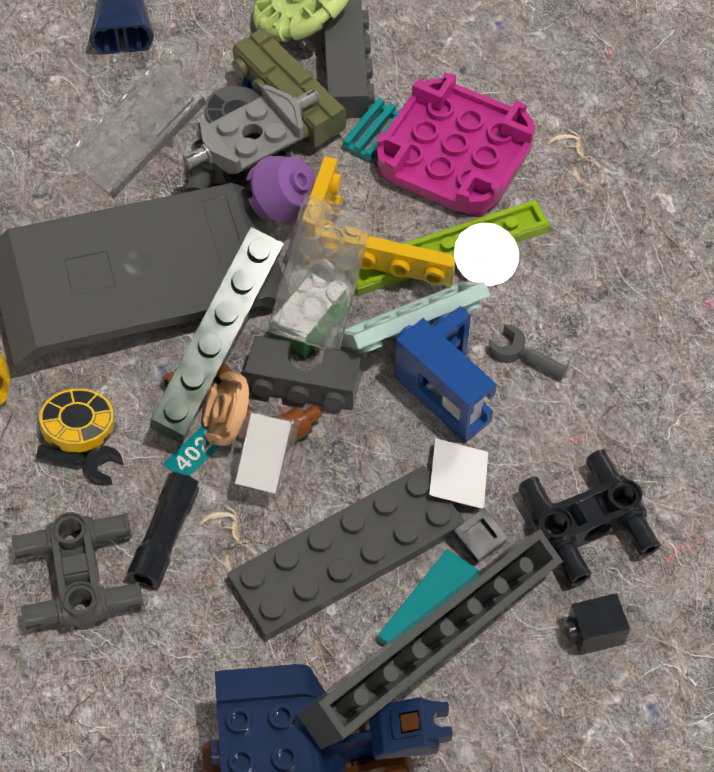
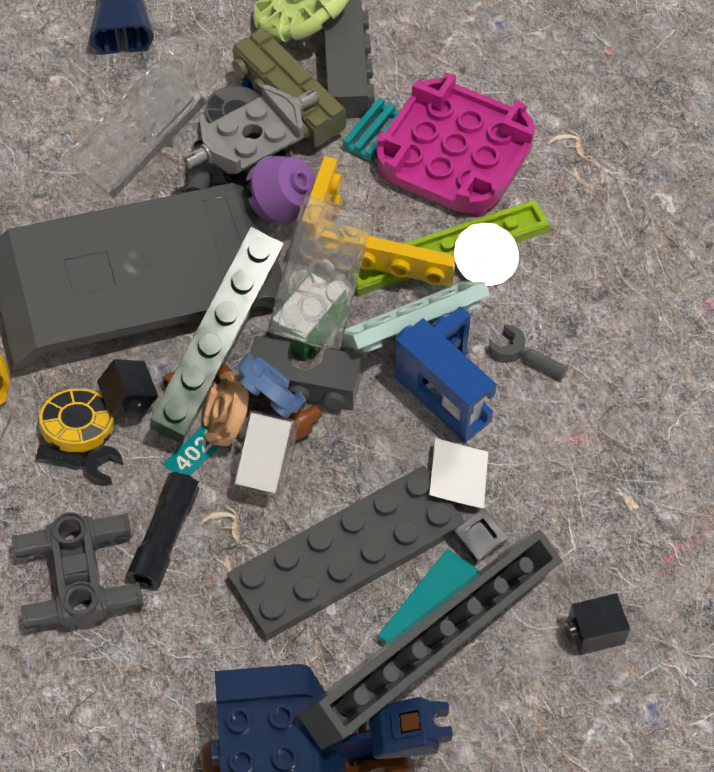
black piece [518,449,661,586] -> none
none -> black brick [97,359,158,419]
none -> medium blue plate [238,353,306,418]

